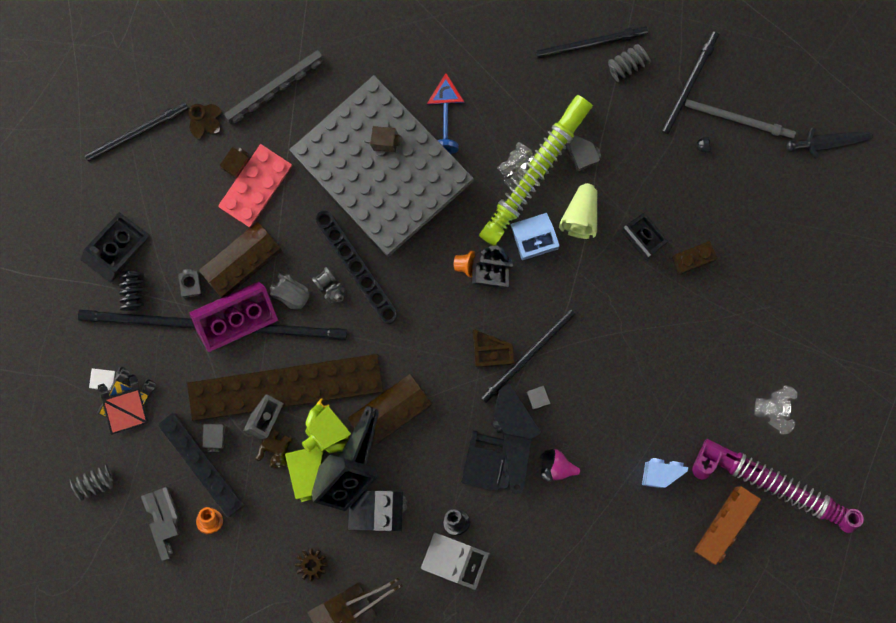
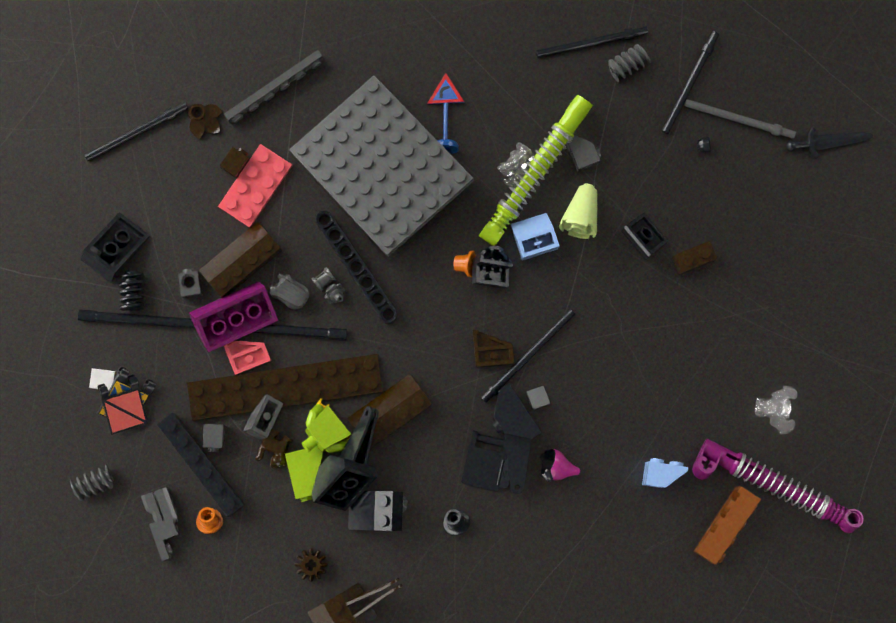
dark brown brick [370,126,401,153] -> none
slope [421,532,489,590] -> none
none -> coral wing [224,341,271,375]

